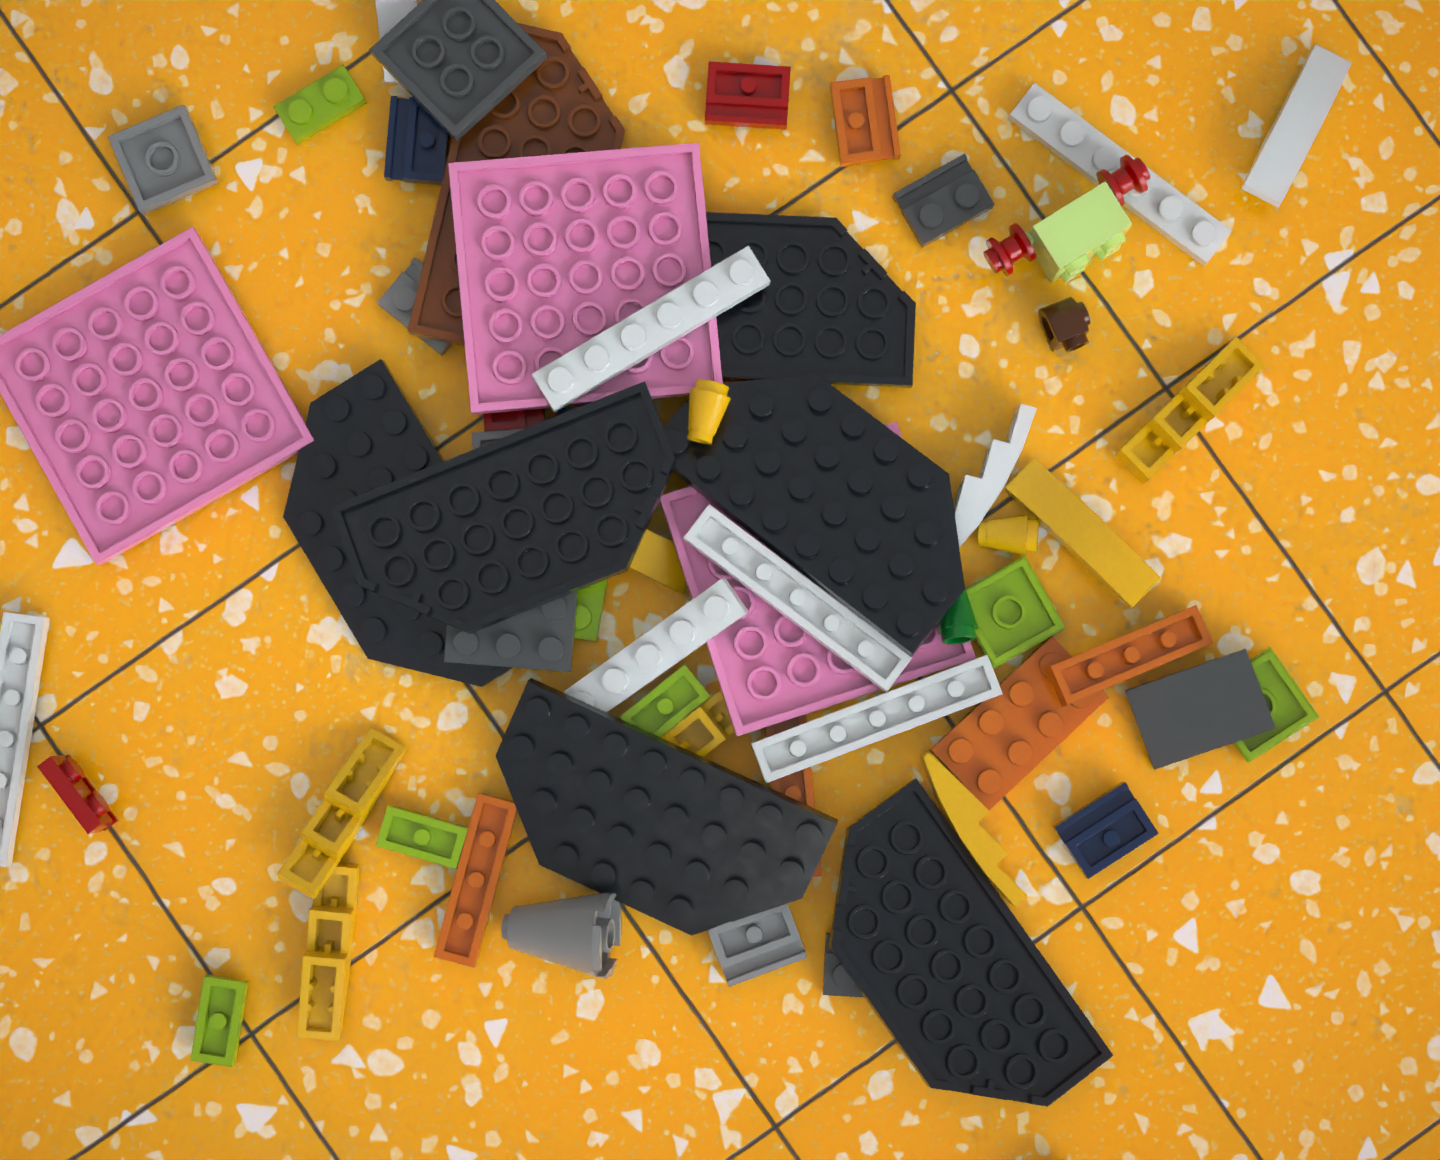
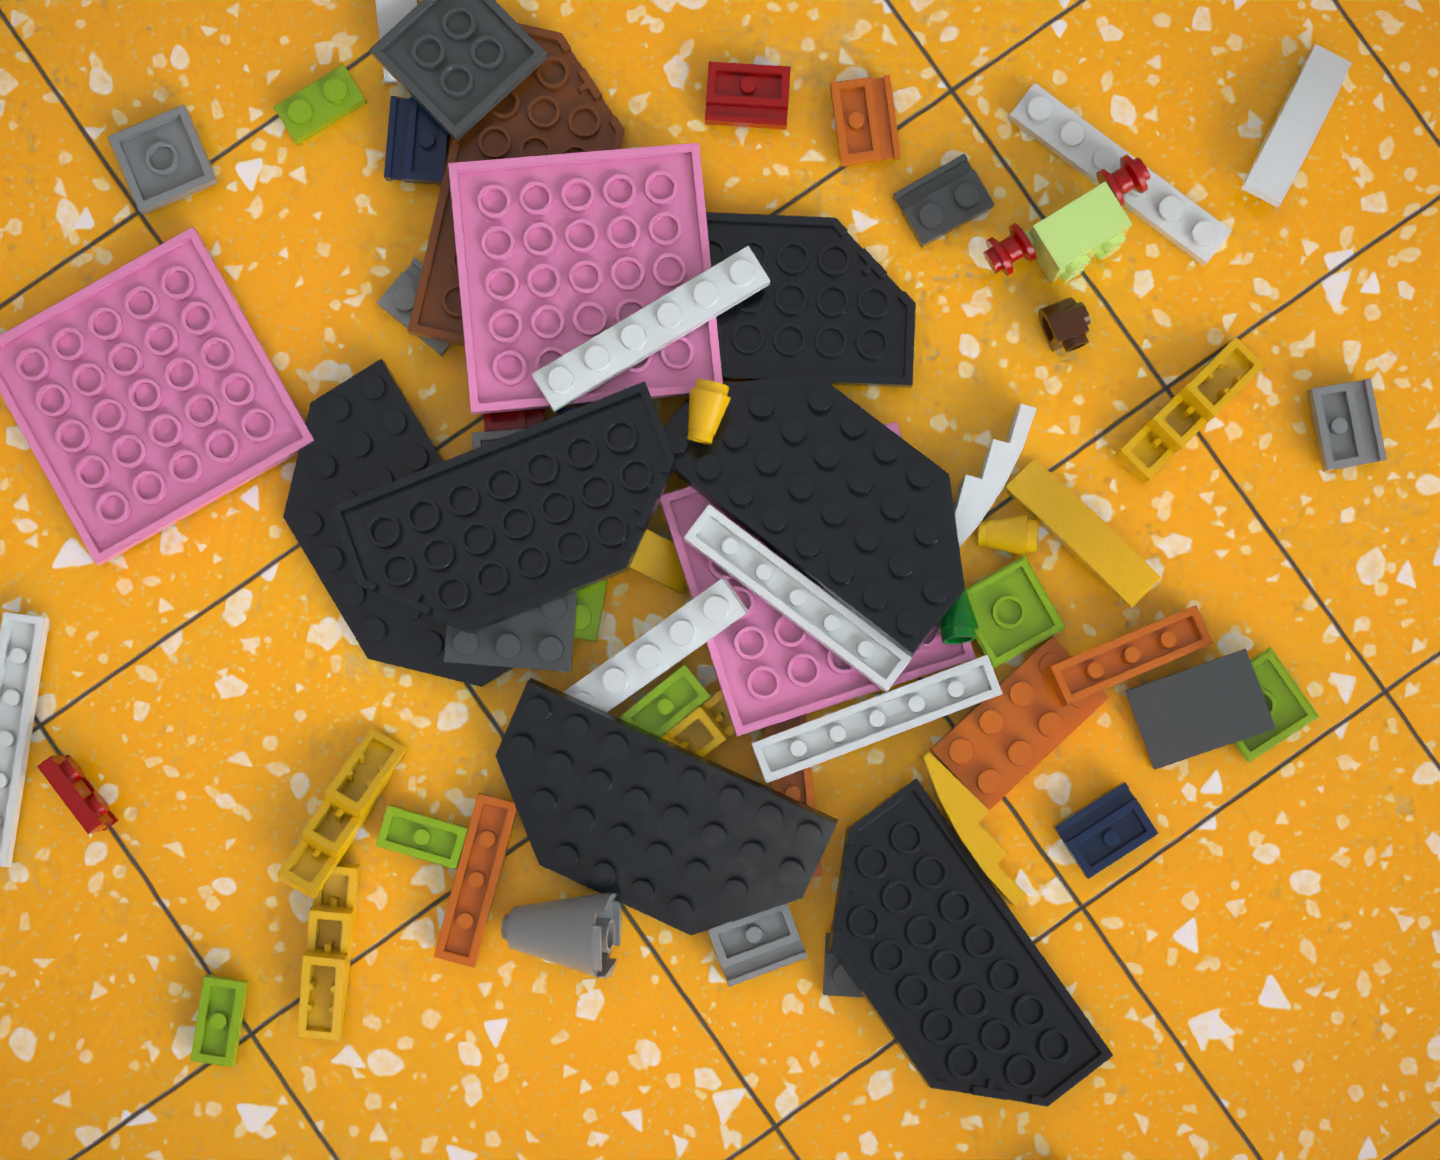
none -> light grey plate [1307,378,1387,472]

